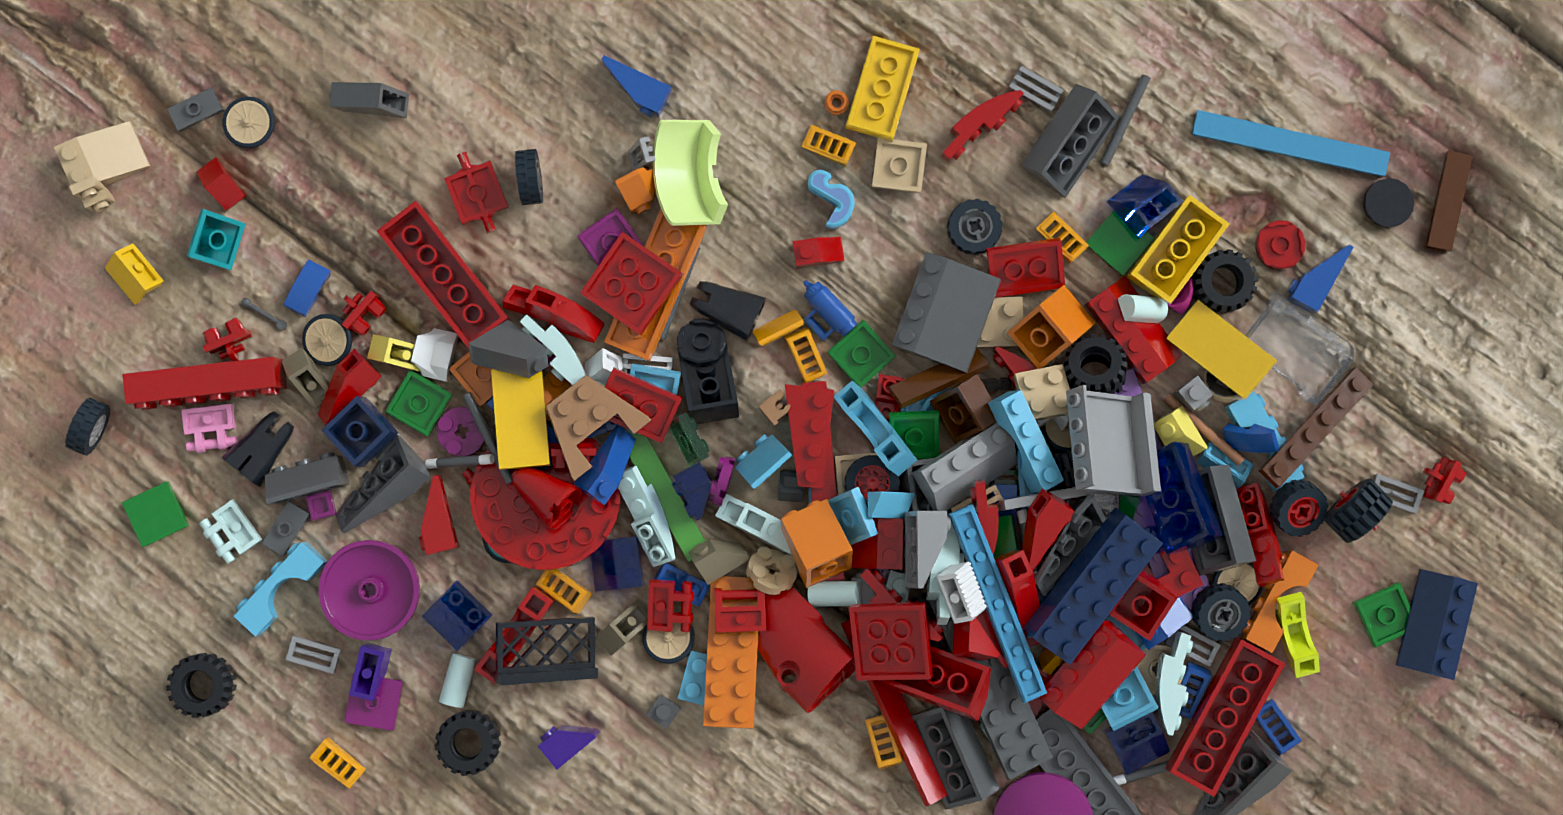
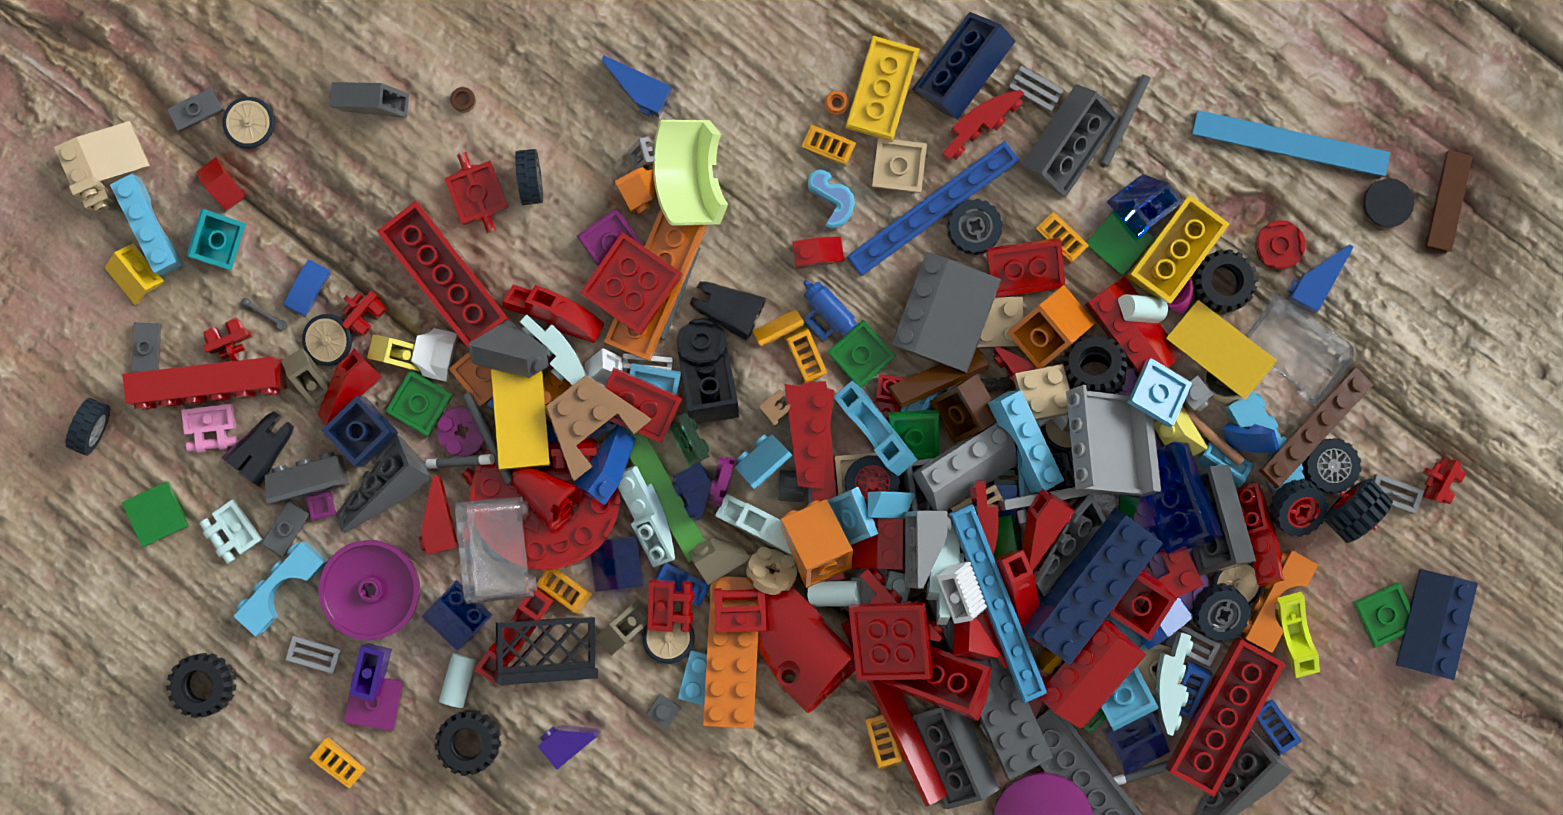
none -> medium azure arch [110,174,184,276]
none -> dark grey plate [132,322,162,372]
none -> reddish brown tile [450,87,476,113]
none -> clear windscreen [455,496,537,604]
none -> blue tile [847,141,1020,277]
none -> dark blue slope [912,12,1016,120]
none -> plate [1127,358,1192,427]
none -> black wheel [1302,438,1362,493]

